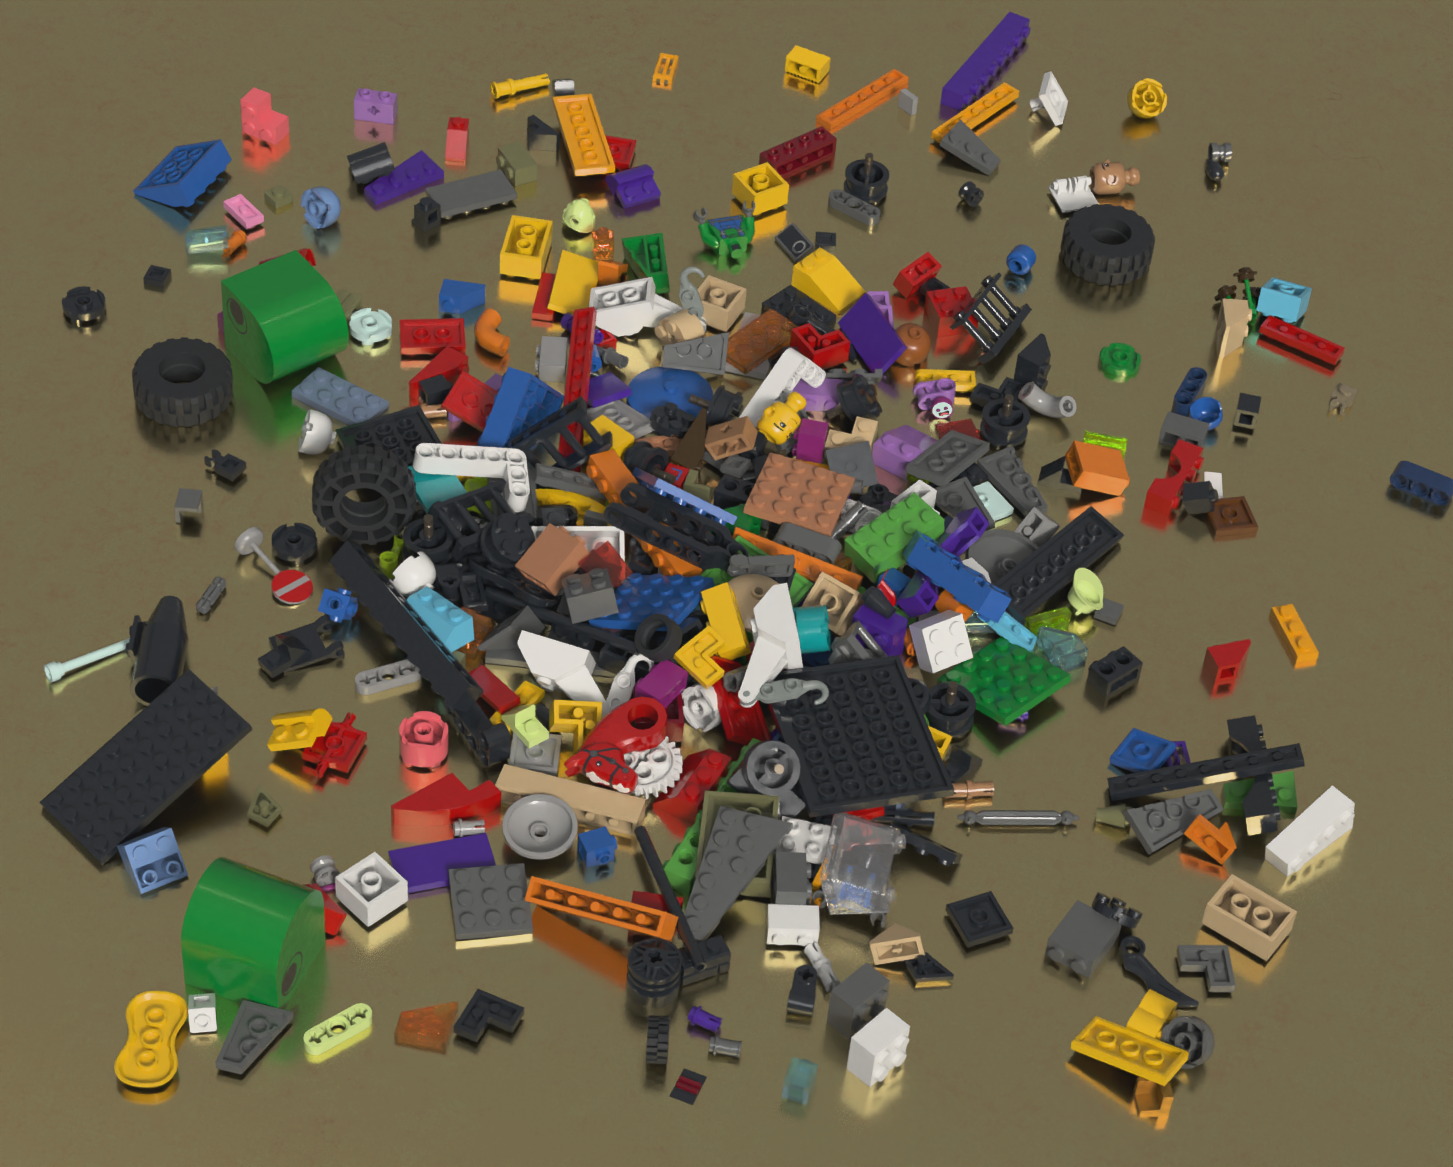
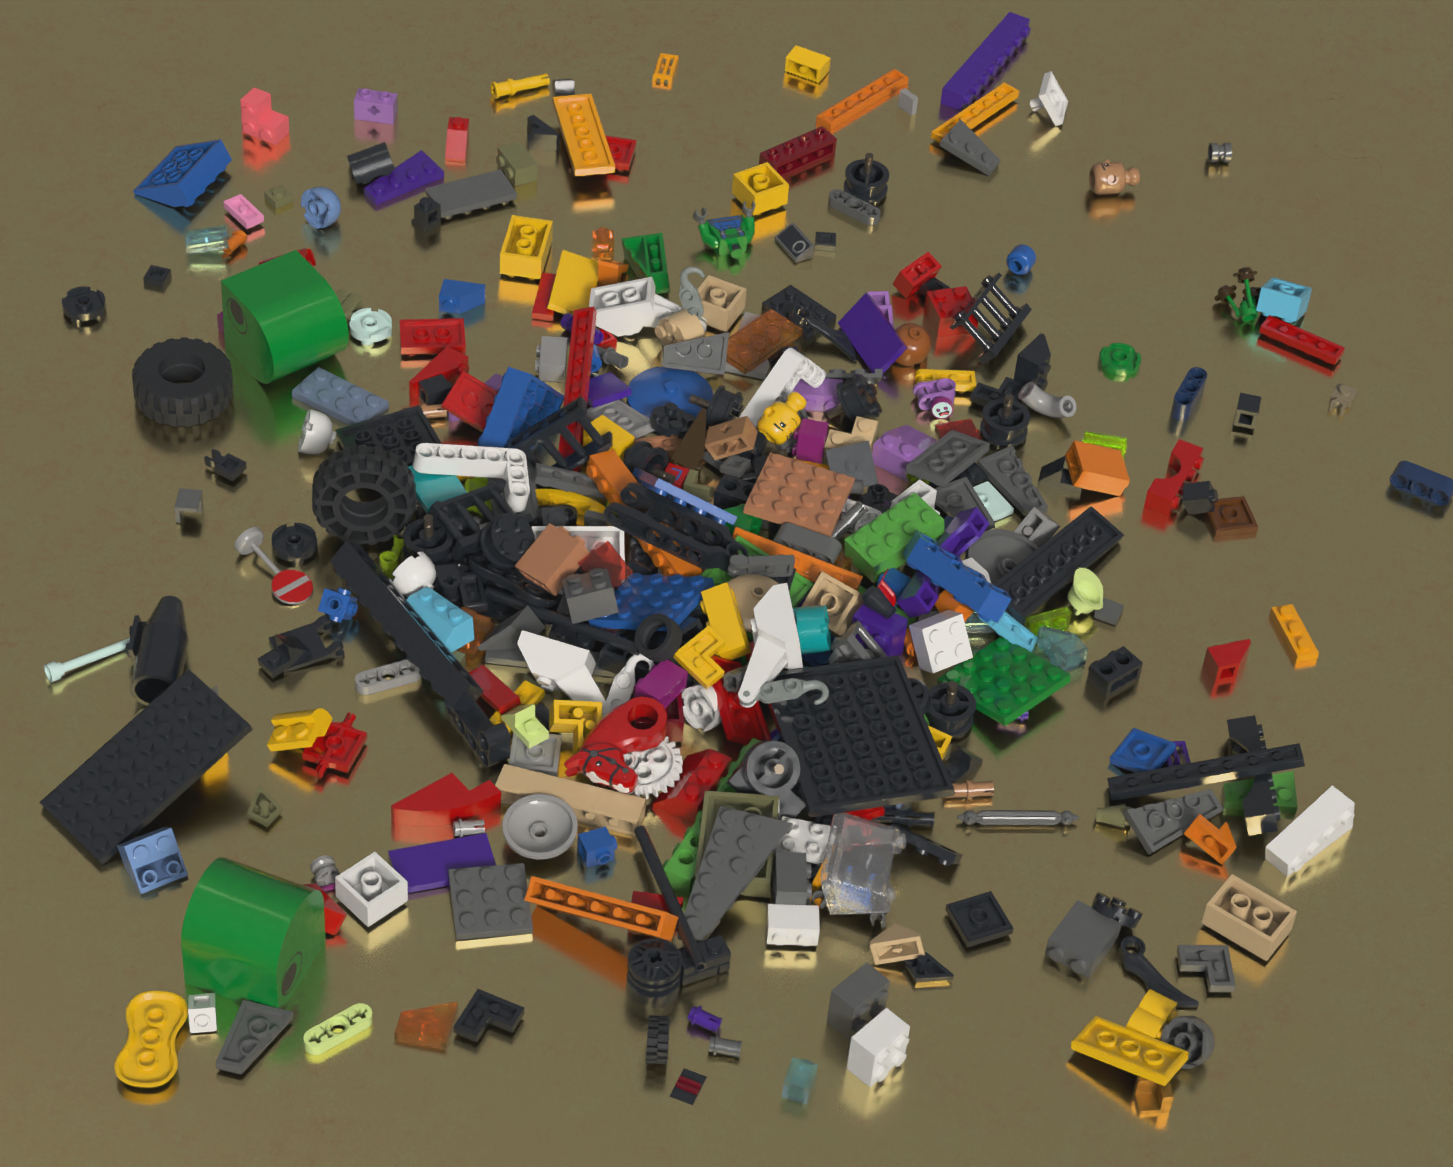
dark grey axle [196,576,226,614] -> none
coral brick [399,711,448,768] -> none
orange cylinder [474,308,510,357] -> none
yellowish green helmet [562,198,596,233] -> none
dark purple brick [605,164,661,209] -> none
black piece [787,965,817,1016] -> none
red brick [790,323,850,369] -> none
yellow slope [791,247,866,314] -> none
white pin [804,942,841,992] -> none
black wheel [958,181,984,207] -> none
white hinge [1048,175,1099,212] -> none
black tyre [1060,204,1155,286] -> none
yellow cylinder [1127,78,1167,119] -> none
dark grey brick [1158,411,1210,448] -> none
blue hair [1190,397,1223,430] -> none
white sticker [1204,472,1224,499] -> none
black cylinder [1206,159,1224,181] -> none
tan slope [1215,299,1252,358] -> none

